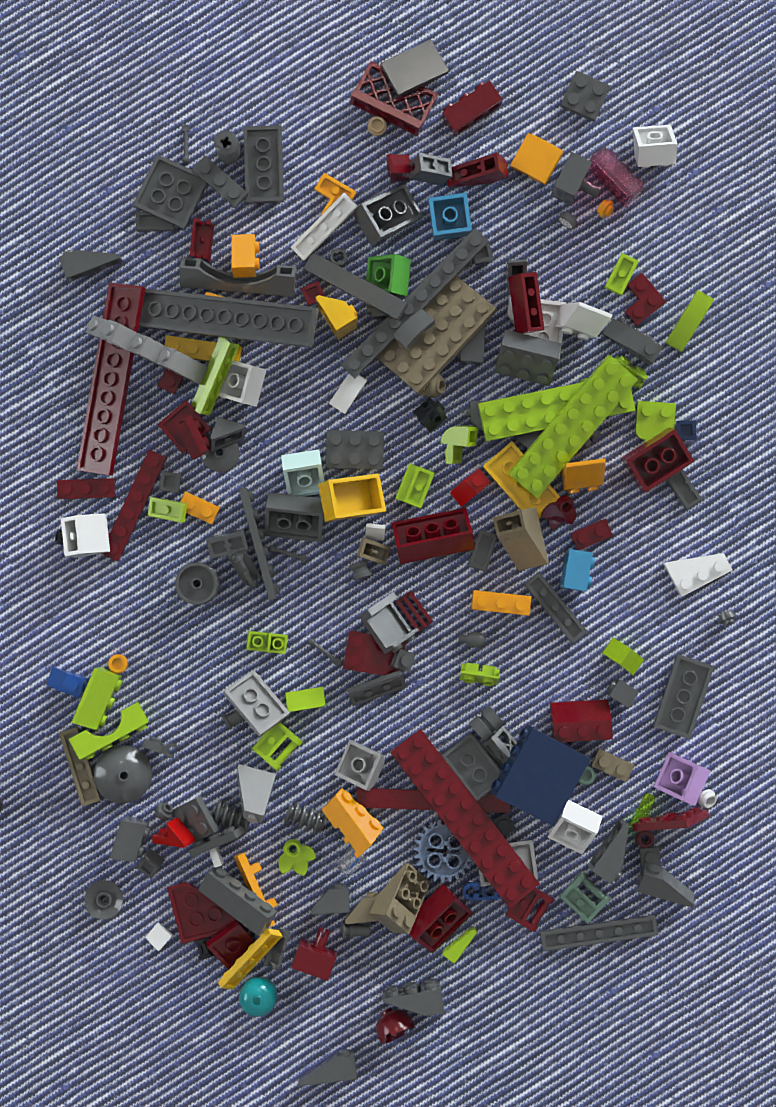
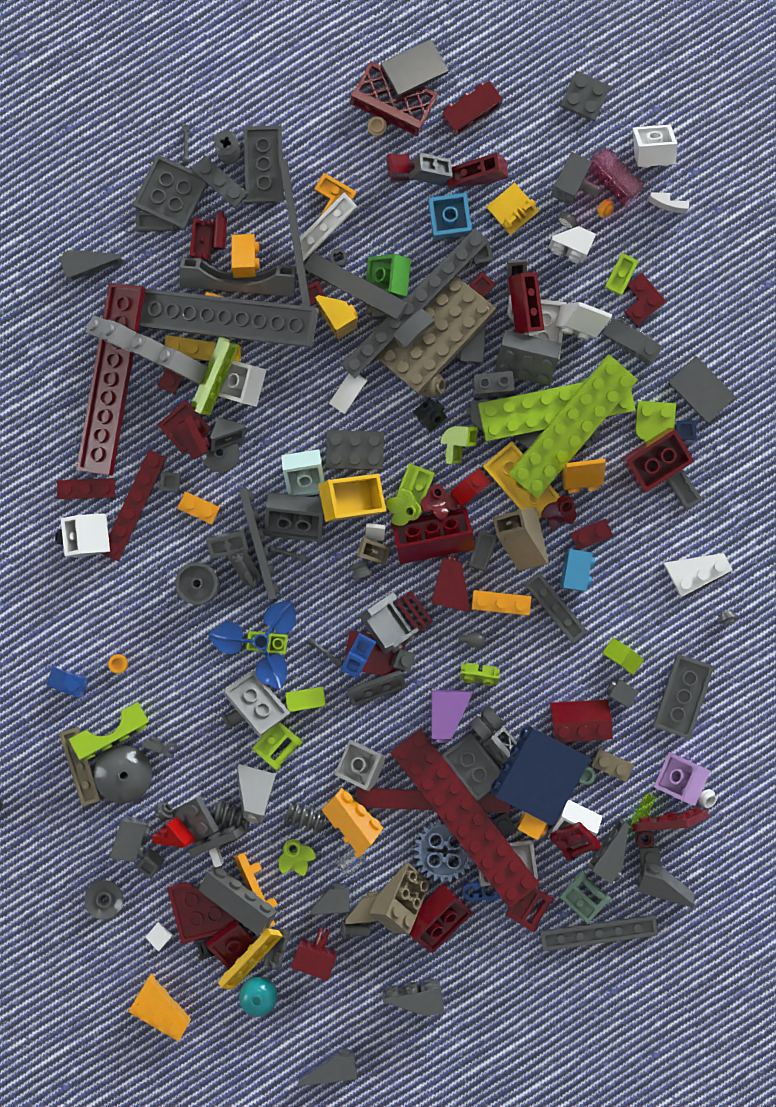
lime slope [72,667,123,730] -> none
lime plate [148,497,187,523] -> none
dark grey slope [352,184,424,246] -> none
dark red cylinder [376,1008,415,1045] -> none
lime slope [442,926,477,963] -> none
light orange slope [510,133,564,185] -> none
lime hinge [614,355,648,389] -> none
lime slope [665,290,714,352] -> none
none -> light orange wedge [128,973,191,1042]
none -> blue plant [209,601,296,689]
none -> dark red cylinder [212,210,227,250]
none -> dark grey tile [280,159,311,307]
none -> blue slope [340,633,376,679]
none -> lime plate [386,488,421,526]
none -> dark red plate [421,484,458,522]
none -> dark red slope [431,556,470,612]
none -> medium lavender slope [431,690,471,743]
none -> dark red plate [469,272,496,298]
none -> dark grey panel [472,371,515,400]
none -> yellow hinge [486,182,539,236]
none -> light orange brick [516,812,548,840]
none -> white slope [548,226,596,264]
none -> dark red plate [549,821,601,861]
none -> white slope [648,192,689,213]
none -> dark grey tile [668,356,736,424]

